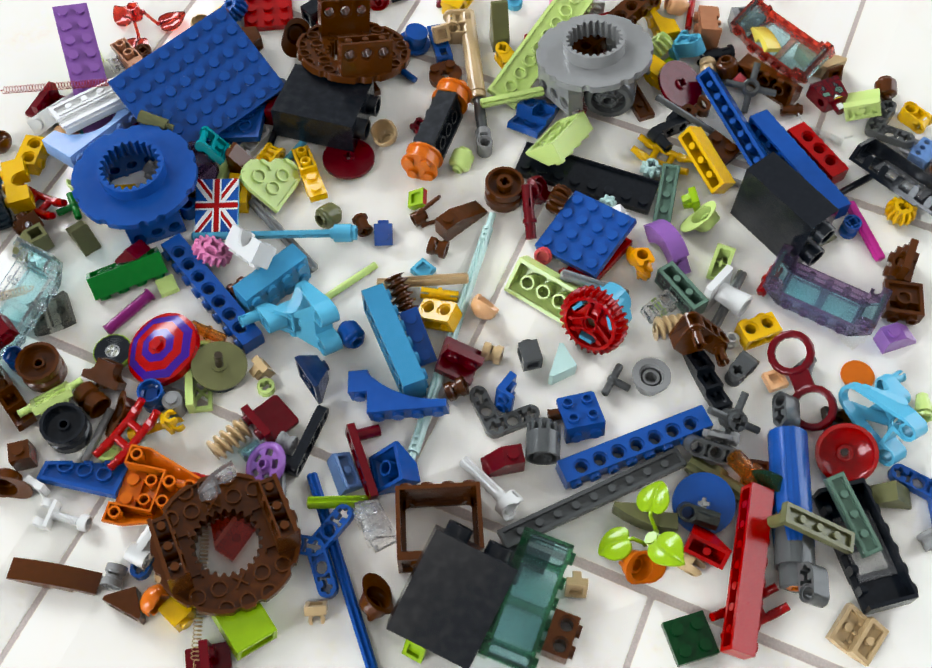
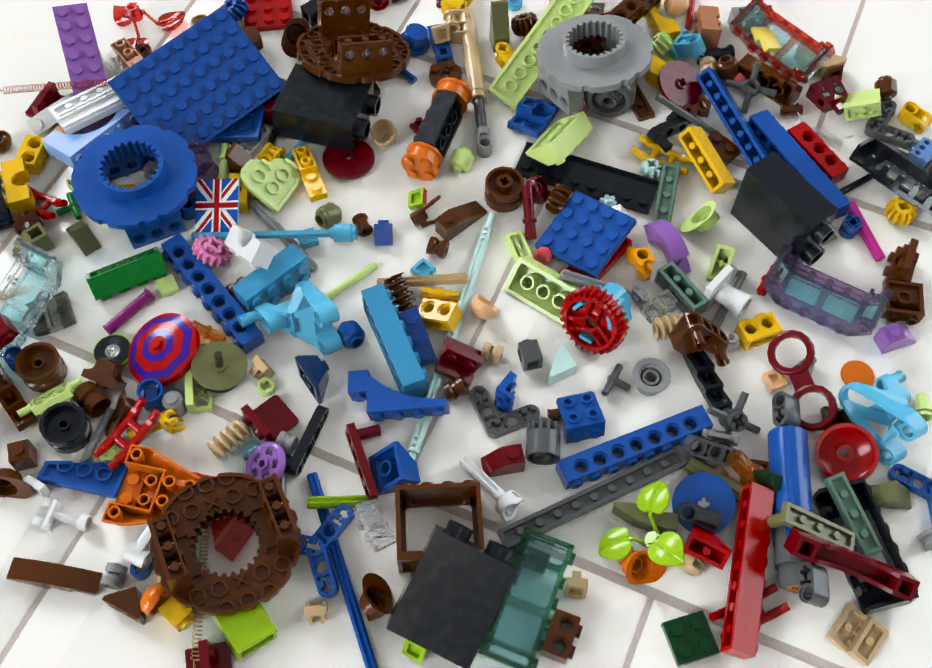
dark red slope [115,239,151,264] -> none
olive cylinder [137,110,175,131] -> none
teal plate [195,126,230,165] -> none
clear slope [197,460,237,502] -> none
medium blue slope [327,452,363,496] -> none
yellowish green axle [480,86,545,108] -> none
lime tile [681,186,701,212] -> none
dark grey piece [724,350,760,387] -> none
none -> medium azure tile [298,227,319,249]
none -> yellowish green tile [505,230,534,264]
none -> reddish brown gear [511,12,538,36]
none -> light grey piece [630,283,650,310]
none -> dark red arch [783,527,921,602]

